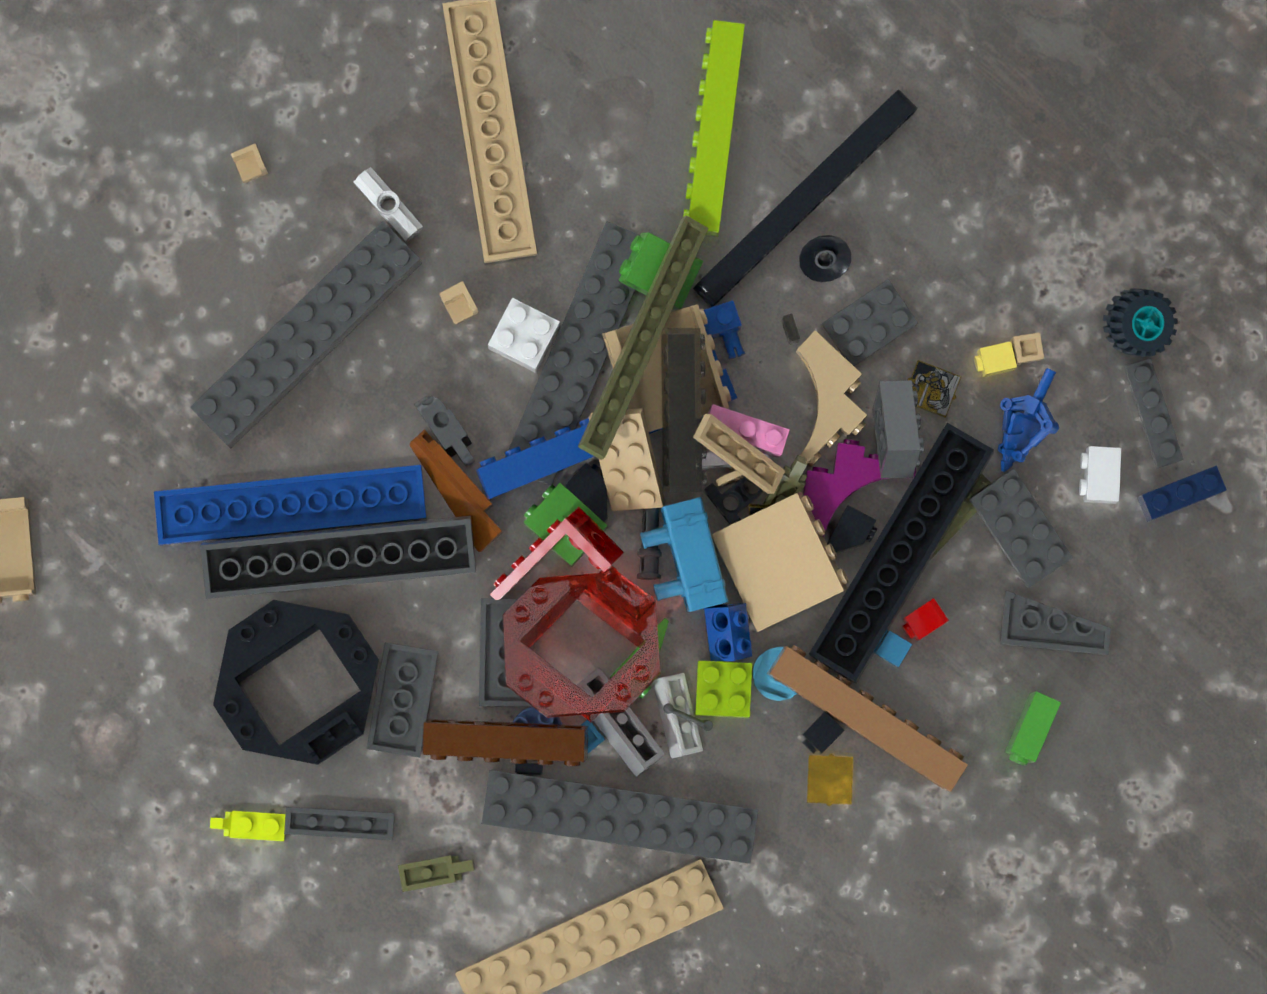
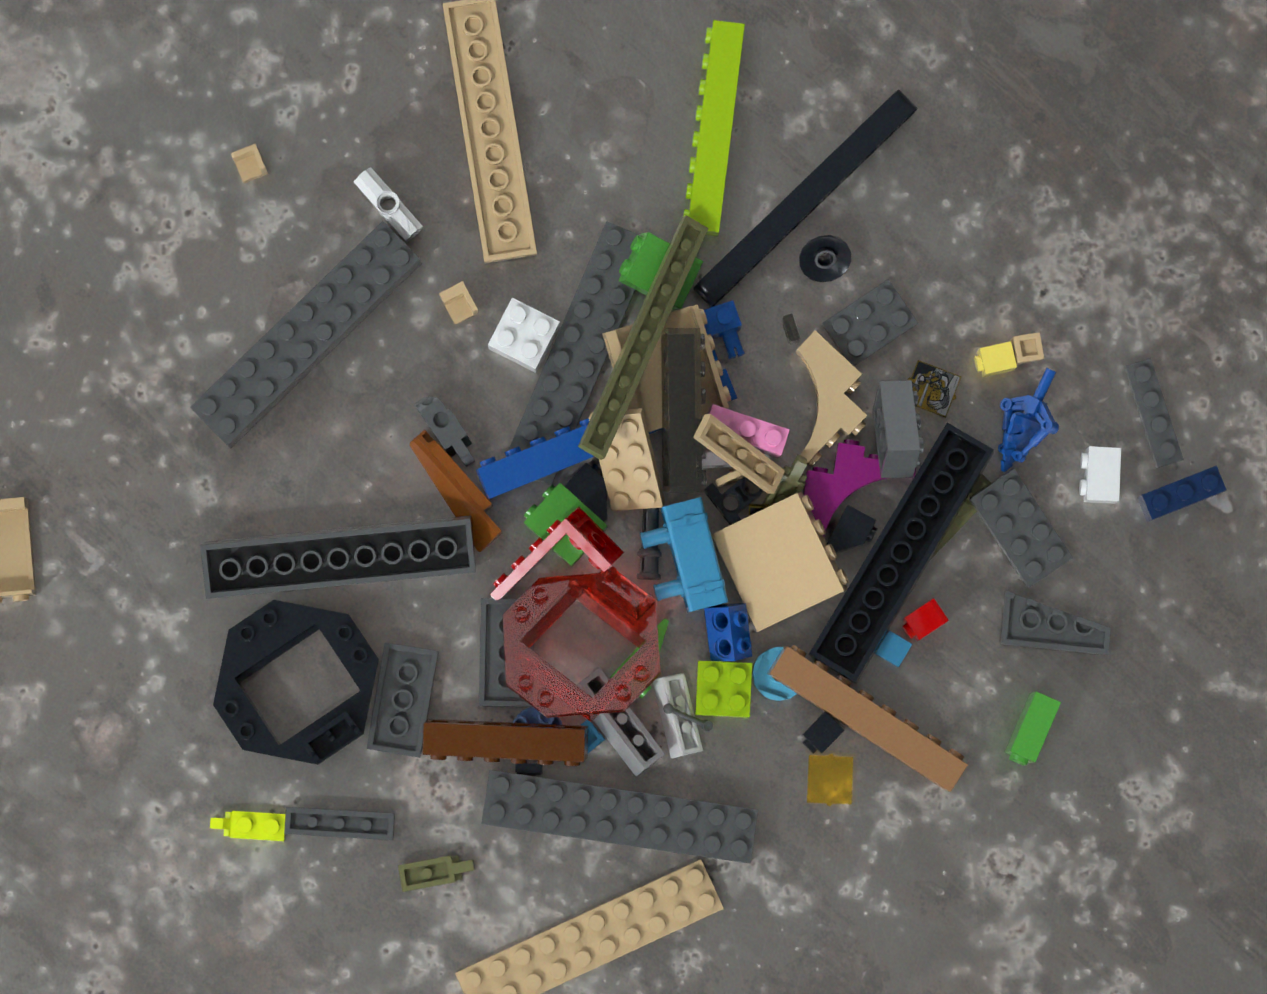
blue plate [154,465,427,546] -> none
black wheel [1103,288,1178,357] -> none

